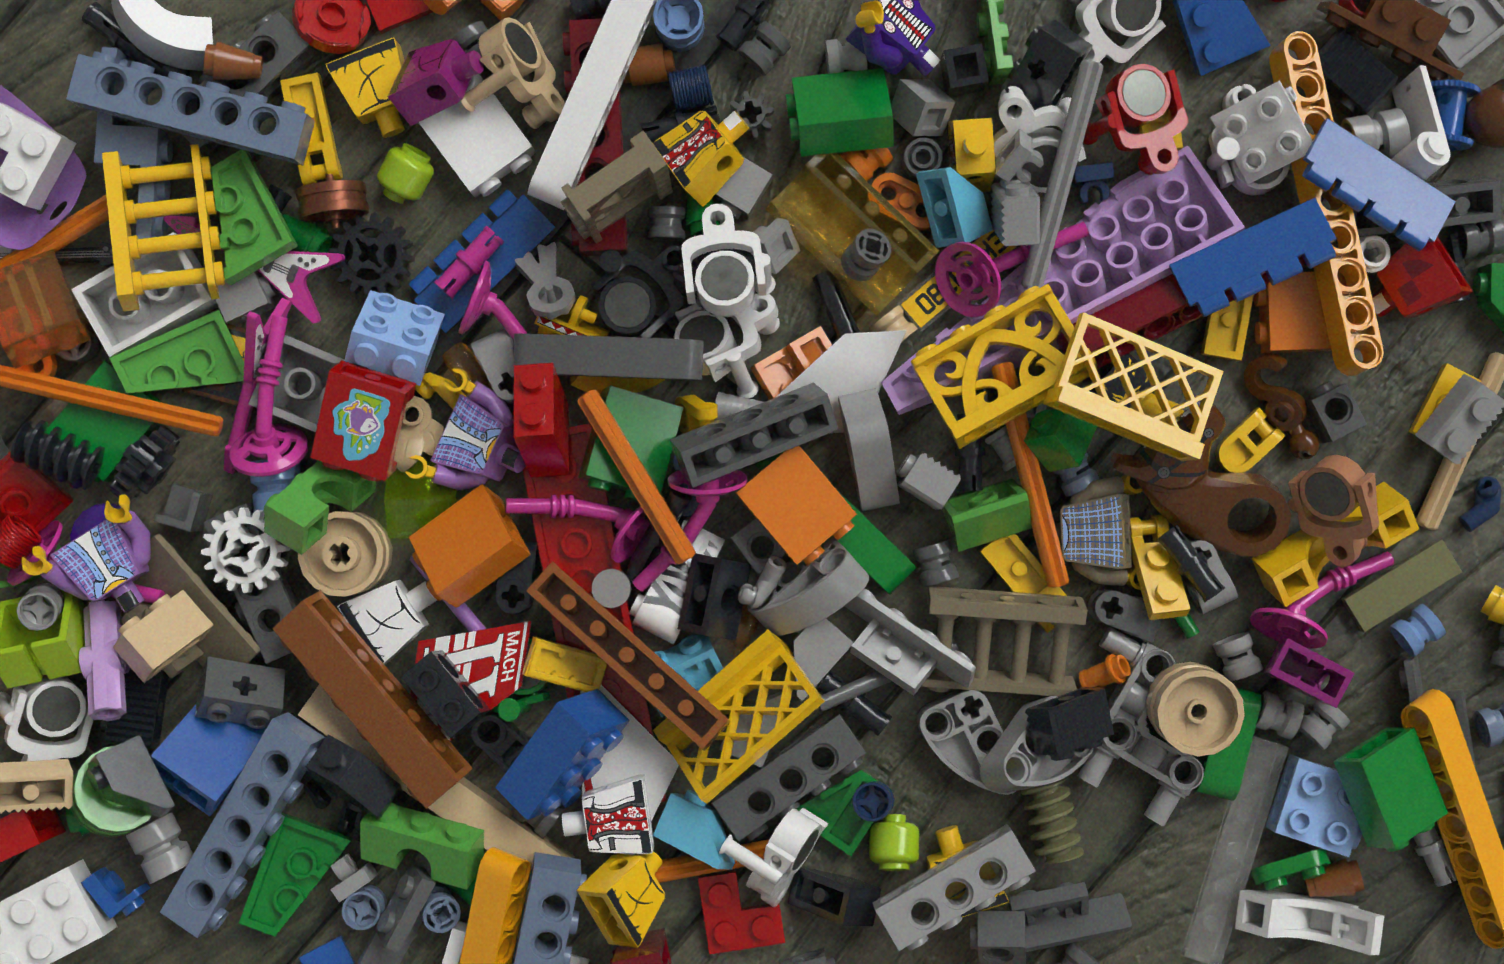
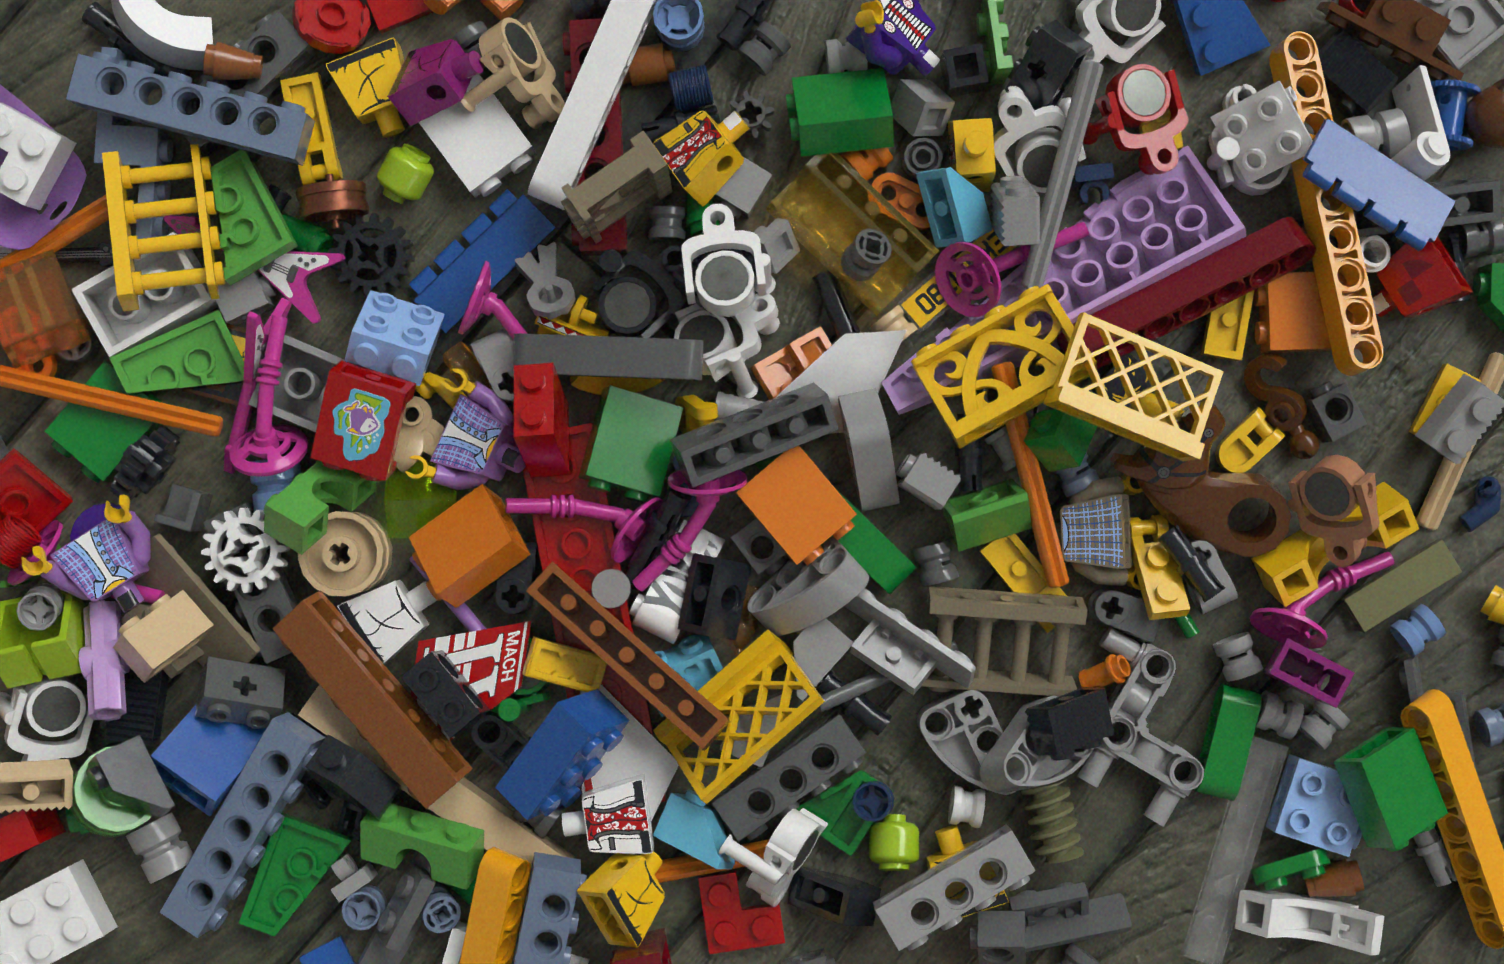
black piece [10,420,105,490] -> none
blue bracket [81,867,151,919] -> none
dark pink pin [434,226,504,299] -> none
orange axle [577,389,696,564] -> none
light grey arm [738,556,787,608] -> none
light grey tile [995,129,1044,183] -> none
tan wheel [1146,662,1245,757] -> none
blue windscreen [1169,198,1337,317] -> none
none -> white wheel [948,785,985,828]

